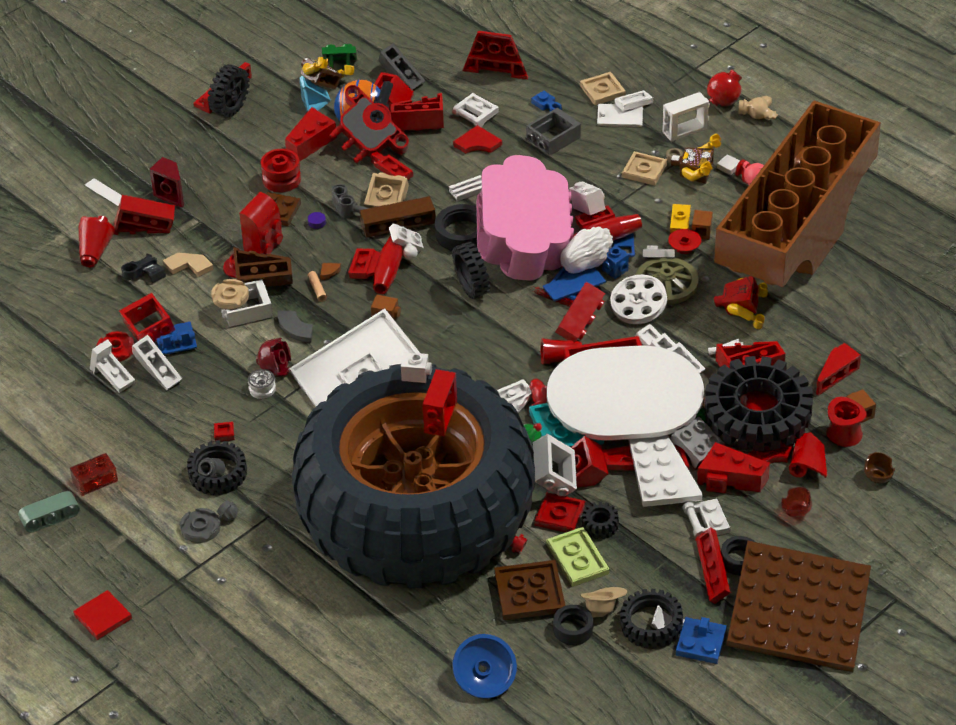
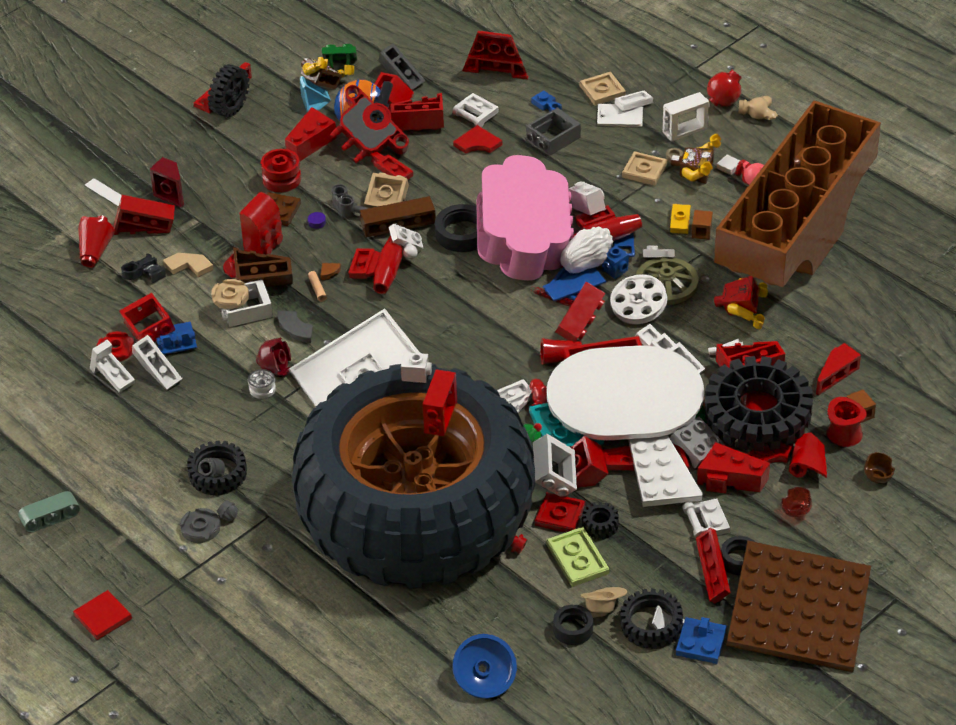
clear red brick [70,453,118,496] -> none
red tile [214,422,235,442] -> none
dark orange brick [371,295,401,321] -> none
white tile [449,175,482,201] -> none
black tyre [452,242,490,299] -> none
reddish brown plate [494,560,566,620] -> none
red piece [668,229,701,254] -> none

